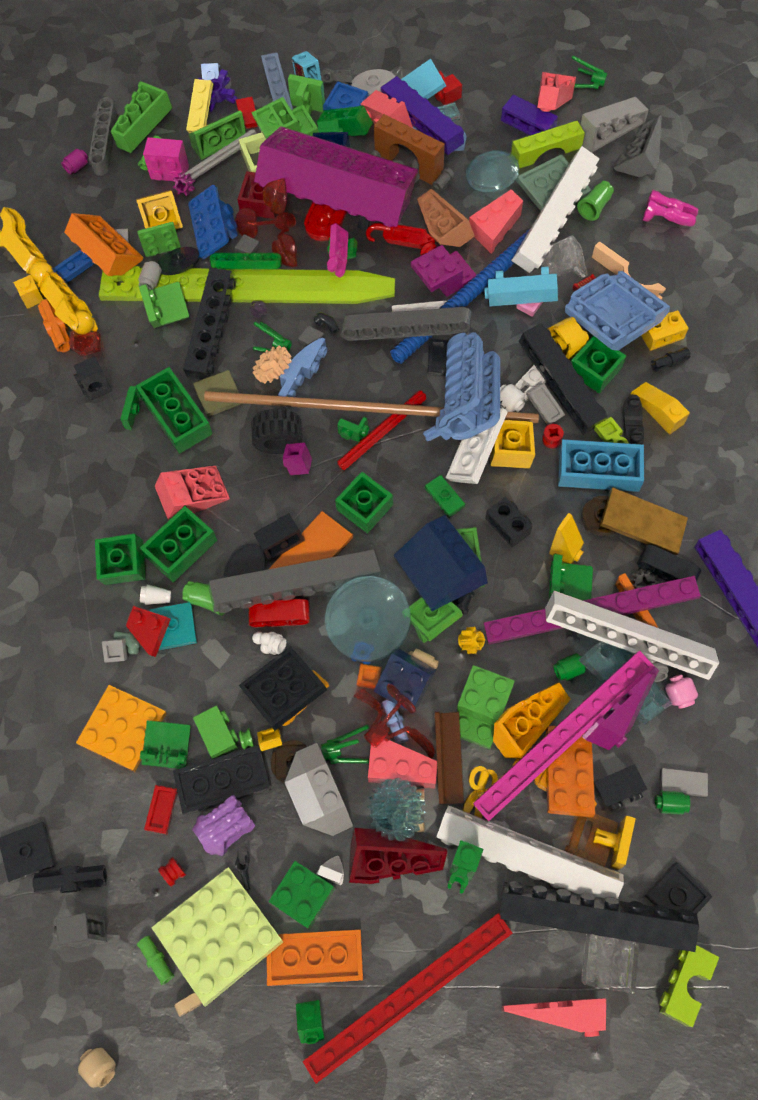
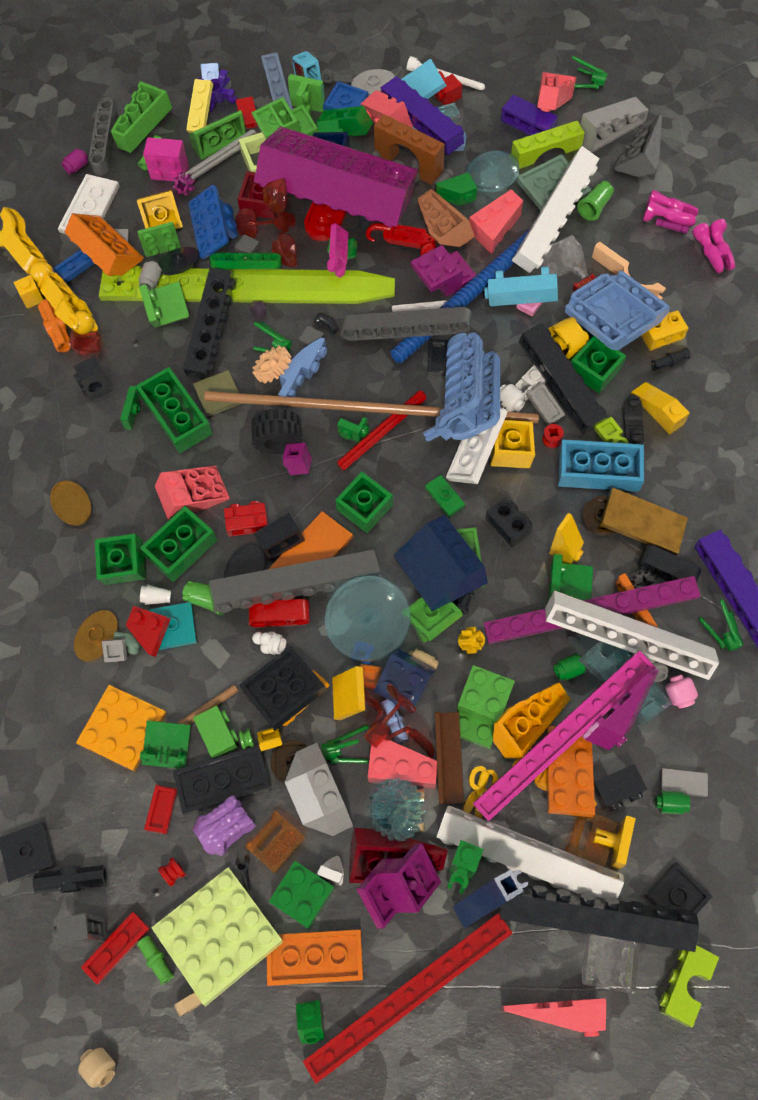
none -> pearl gold piece [50,481,92,526]
none -> white tile [58,174,120,234]
none -> pearl gold piece [74,610,118,662]
none -> red plate [81,912,150,985]
none -> medium nougat bar [177,685,239,725]
none -> red brick [224,501,268,537]
none -> clear orange plate [245,811,306,874]
none -> yellow tile [332,666,365,720]
none -> magenta bracket [357,843,441,929]
none -> white piece [407,56,485,91]
none -> green slope [435,172,477,206]
none -> dark blue brick [453,869,528,929]
none -> magenta wheel [655,218,689,234]
none -> dark pink piece [692,219,735,273]
none -> green plant [699,599,744,652]

